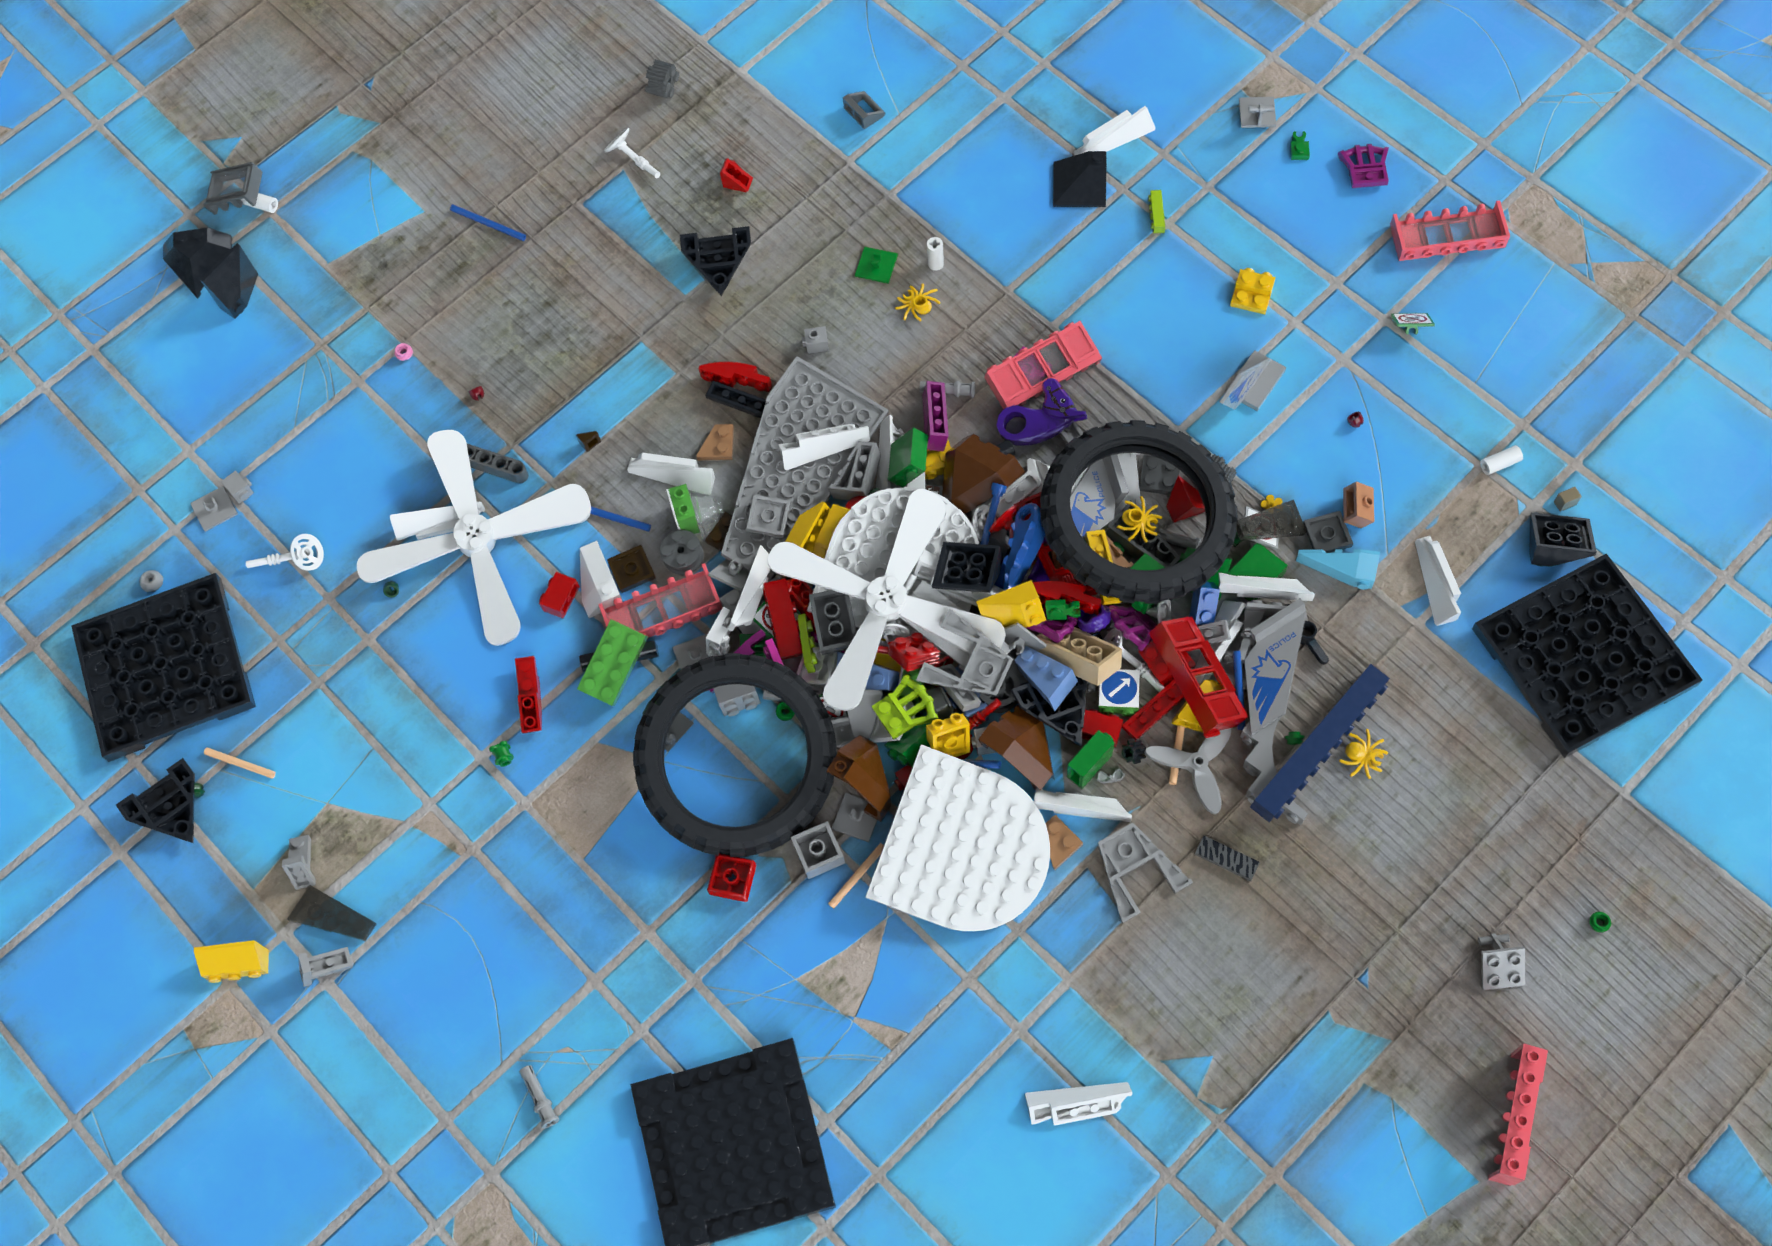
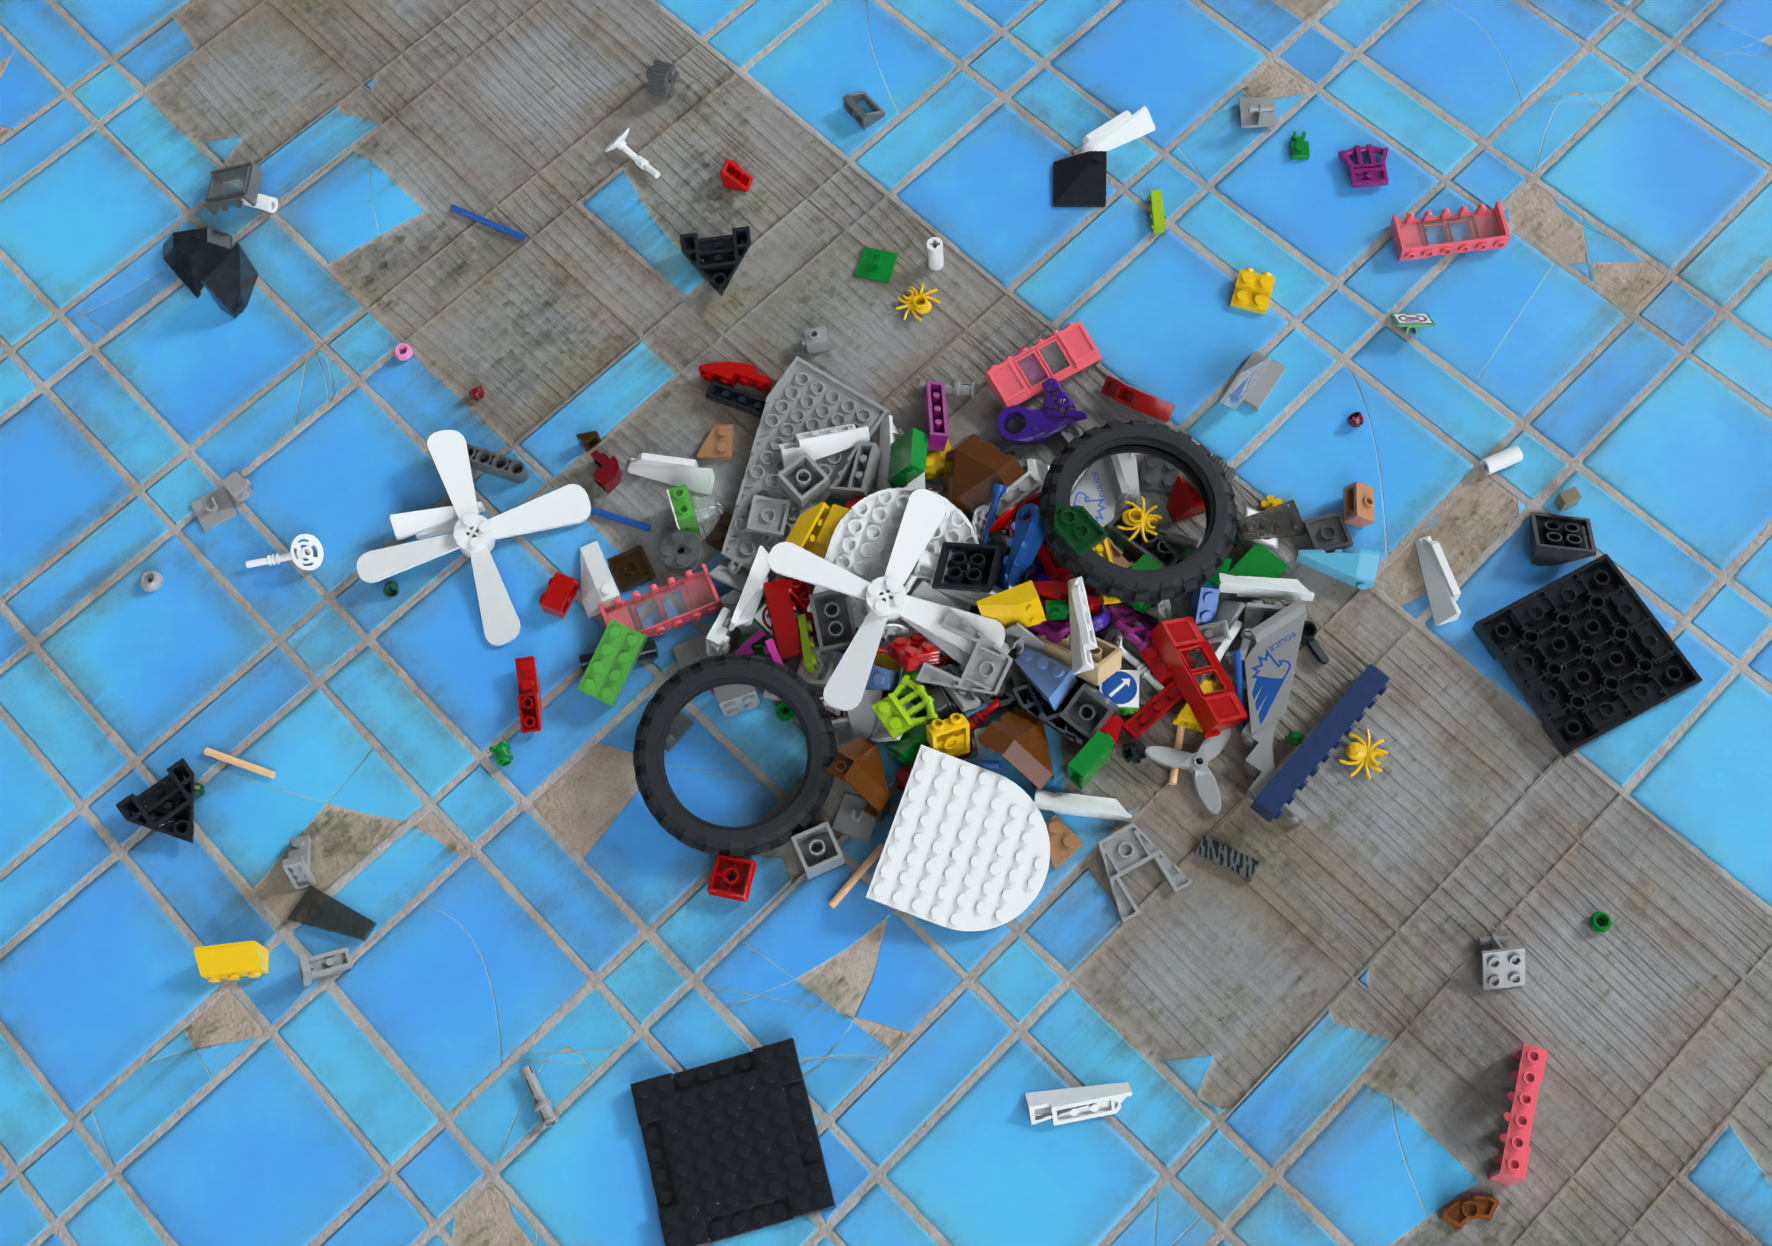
black plate [71,573,256,762] -> none
light grey piece [1097,769,1125,784] -> none
none -> dark red brick [591,450,622,494]
none -> light grey brick [777,452,830,509]
none -> dark green tile [1053,503,1109,558]
none -> dark grey slope [1059,682,1119,739]
none -> white wedge [1068,576,1098,675]
none -> red slope [1101,375,1175,422]
none -> dark orange tile [1439,1195,1499,1230]

